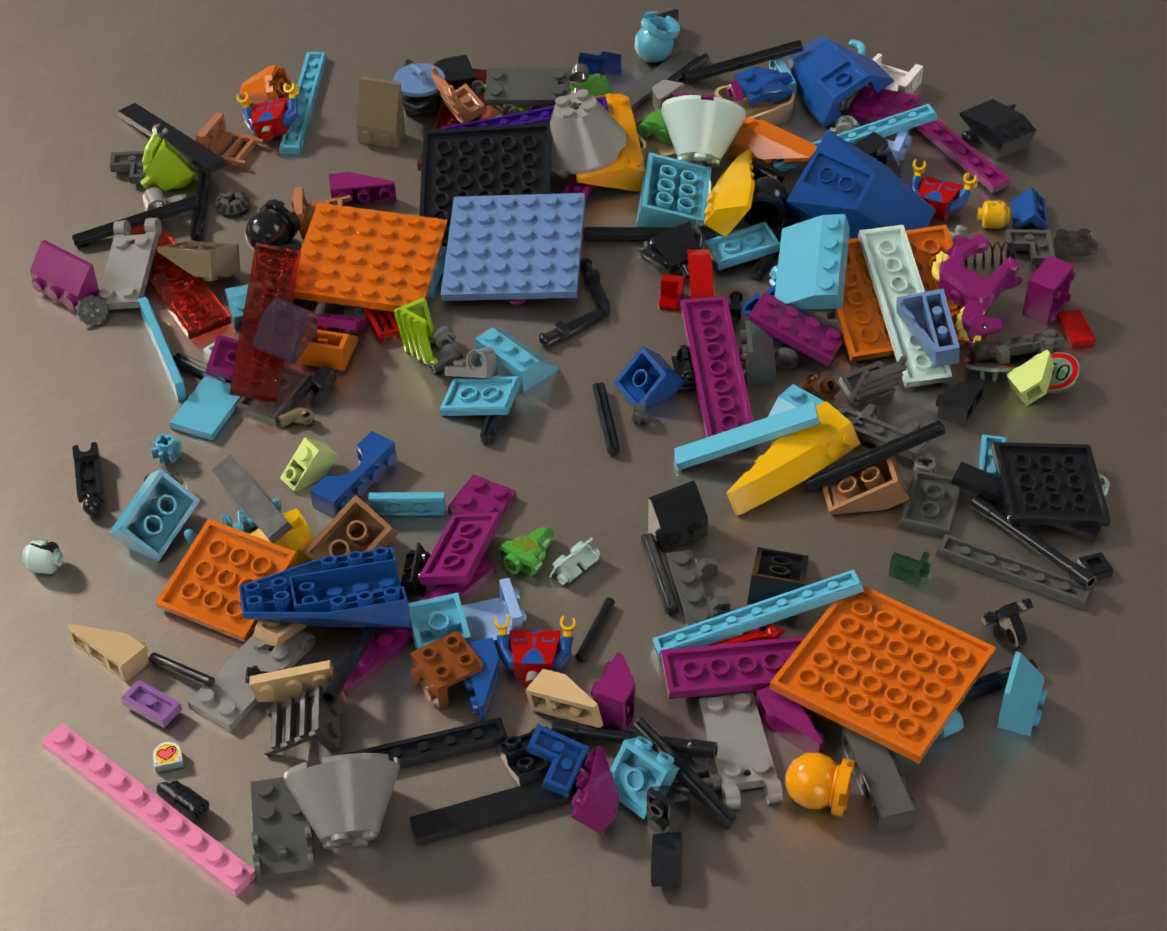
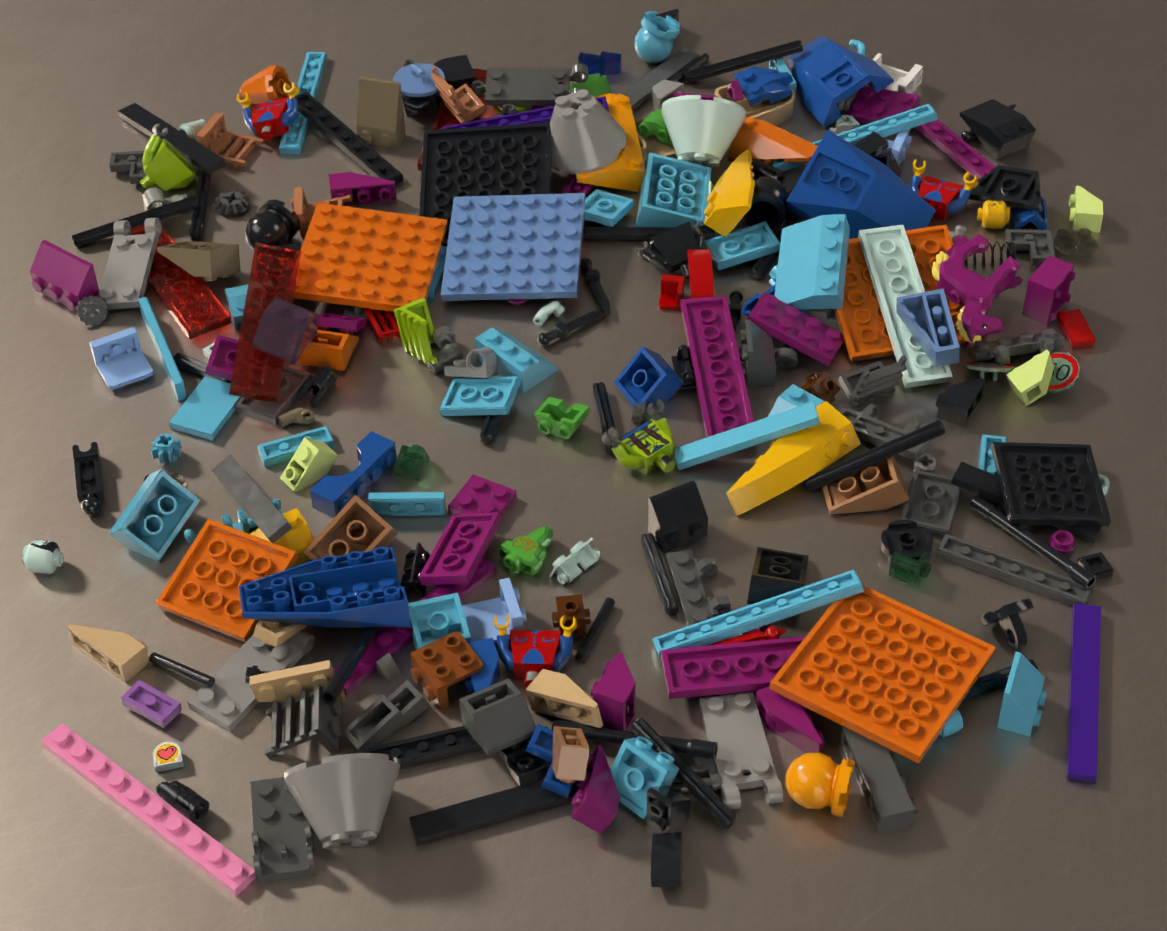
none -> light blue bracket [89,327,154,390]
none -> light aqua cone [178,119,206,140]
none -> medium azure tile [257,426,335,467]
none -> black tile [295,92,403,184]
none -> dark grey slope [342,680,431,750]
none -> light grey piece [376,653,402,683]
none -> clear green bracket [393,444,430,481]
none -> dark grey slope [459,678,536,756]
none -> light aqua arm [533,301,565,326]
none -> bright green cylinder [534,397,590,439]
none -> reddish brown brick [552,594,591,637]
none -> medium nougat slope [553,726,590,783]
none -> medium azure plate [584,189,634,227]
none -> torso [601,399,676,474]
none -> black plate [880,519,933,565]
none -> black wing [968,165,1042,212]
none -> magenta plate [1049,530,1076,554]
none -> dark purple tile [1066,603,1101,783]
none -> yellowish green slope [1069,186,1103,232]

